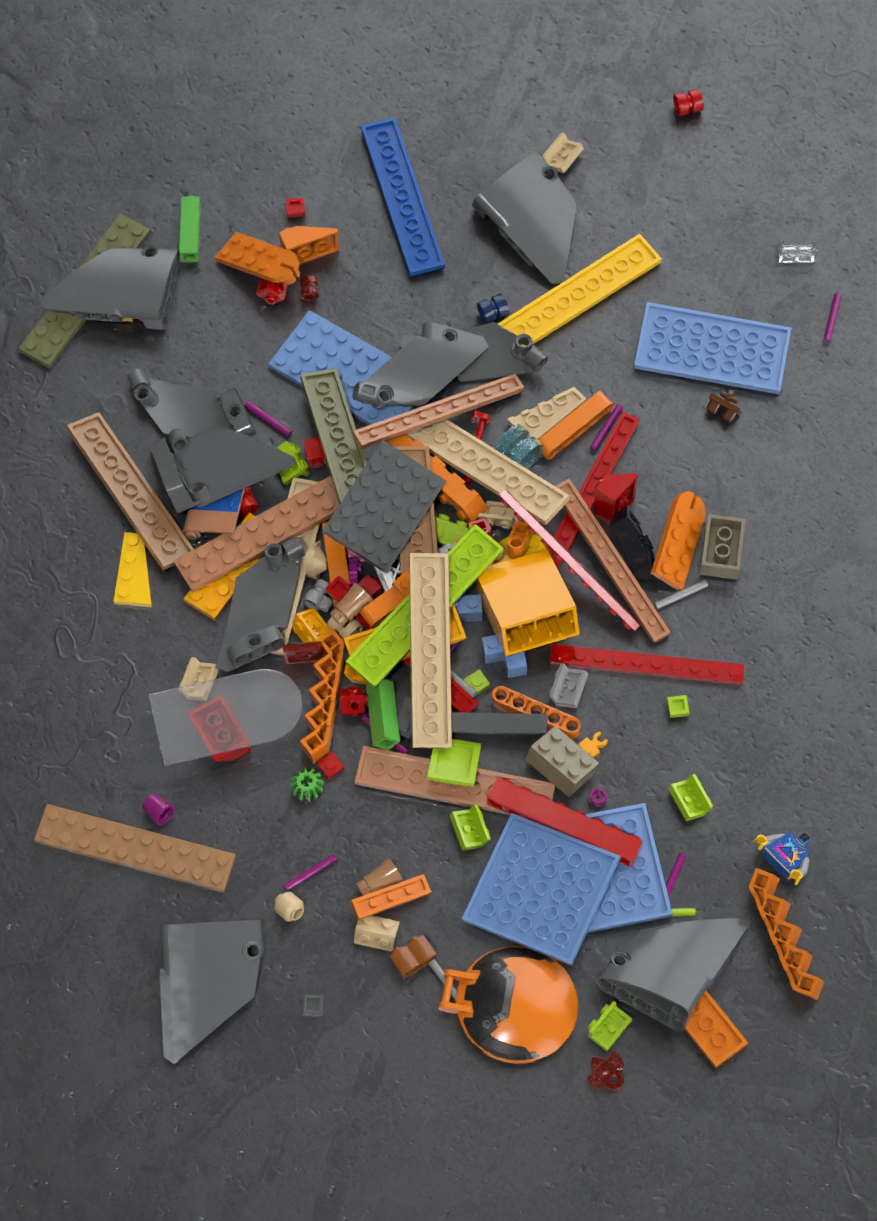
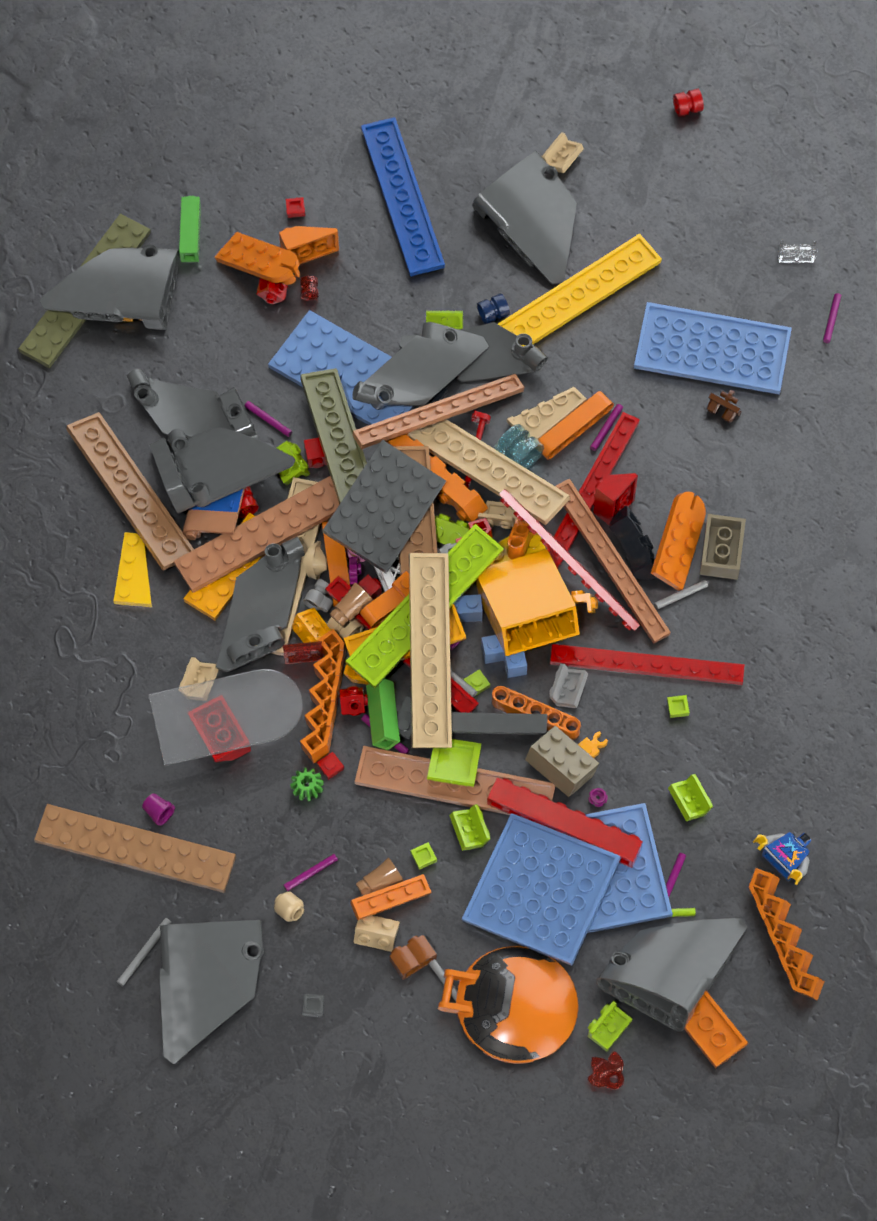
none -> light grey bar [117,918,172,986]
none -> lime plate [410,842,437,870]
none -> lime plate [426,311,463,330]
none -> light orange bracket [571,590,598,614]

